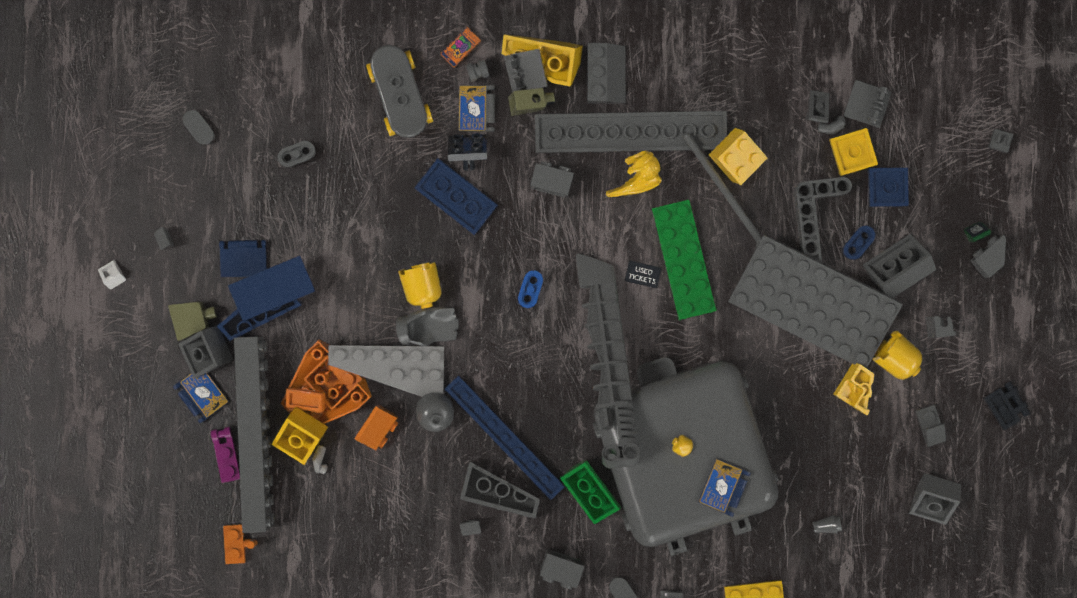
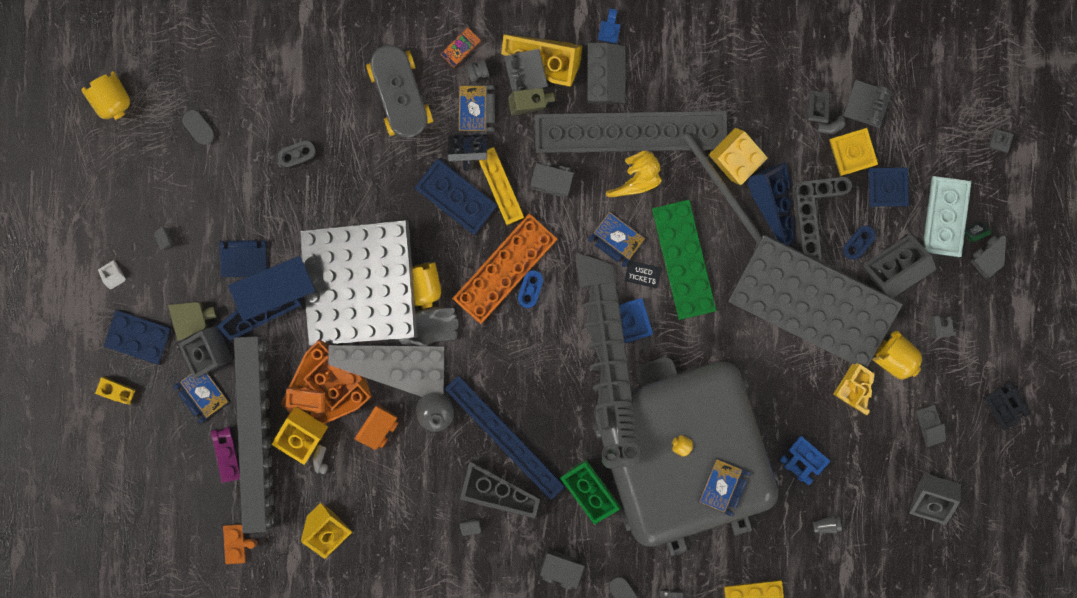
none -> yellow cylinder [81,71,130,120]
none -> yellow leg [95,376,136,405]
none -> dark blue plate [103,310,172,365]
none -> plate [300,220,417,346]
none -> yellow slope [301,503,352,559]
none -> orange plate [452,214,557,324]
none -> yellow plate [479,147,524,225]
none -> piece [588,211,646,267]
none -> blue plate [598,8,620,44]
none -> blue plate [619,298,653,343]
none -> dark blue wedge [747,163,795,245]
none -> blue plate [779,436,830,485]
none -> light aqua tile [923,176,971,257]

